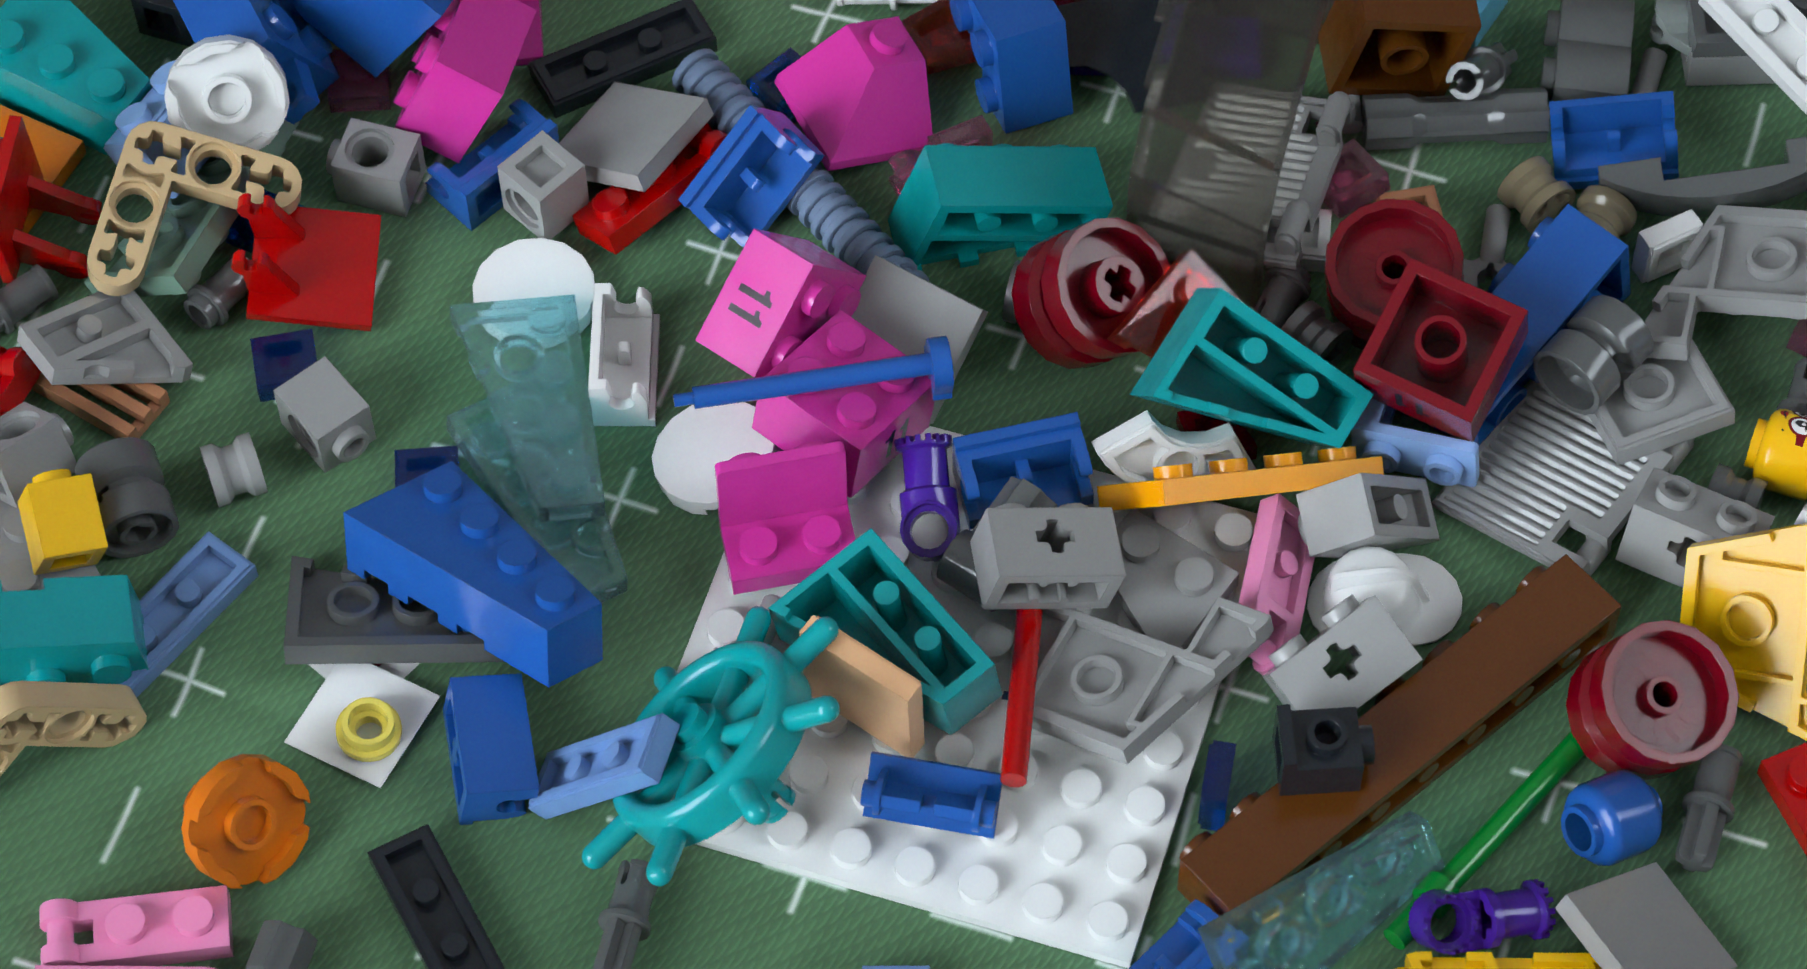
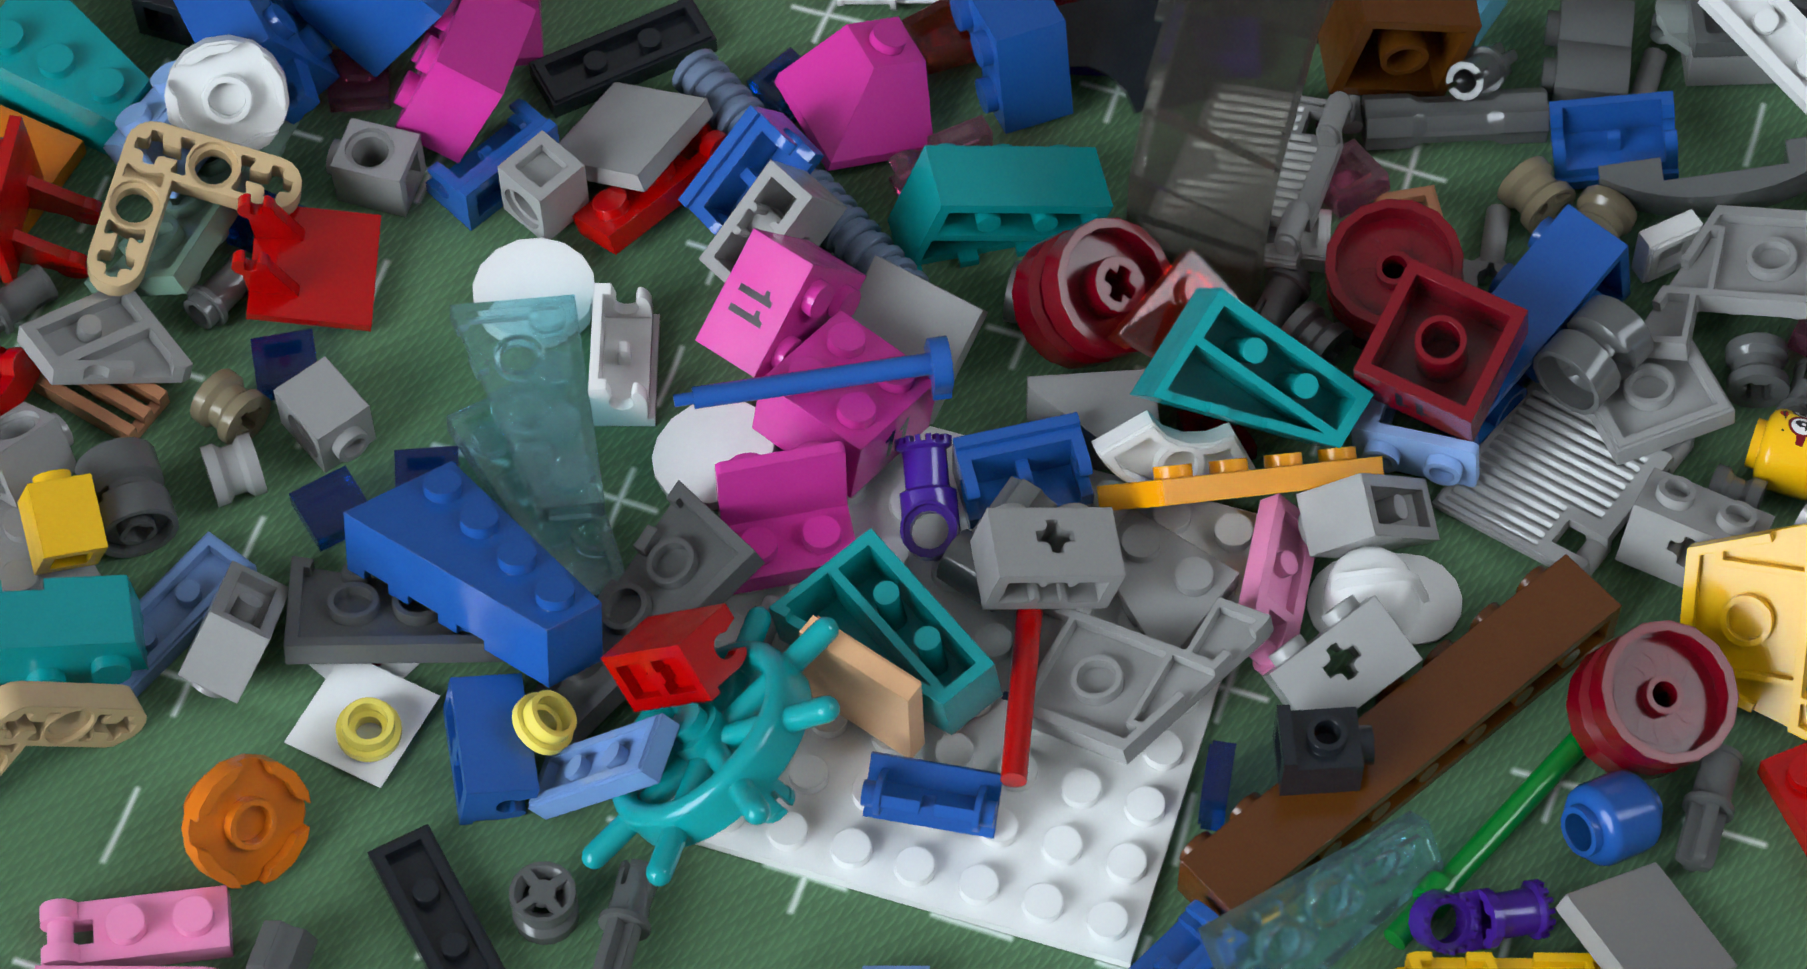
none -> light grey slope [178,560,289,703]
none -> dark tan wheel [190,368,271,445]
none -> clear blue tile [289,465,367,552]
none -> dark grey wheel [509,861,579,945]
none -> light yellow plate [512,690,577,755]
none -> dark grey wing [533,480,765,743]
none -> red hinge [601,603,747,712]
none -> light grey brick [699,159,847,283]
none -> light grey slope [1026,369,1160,470]
none -> dark grey wheel [1725,332,1790,408]

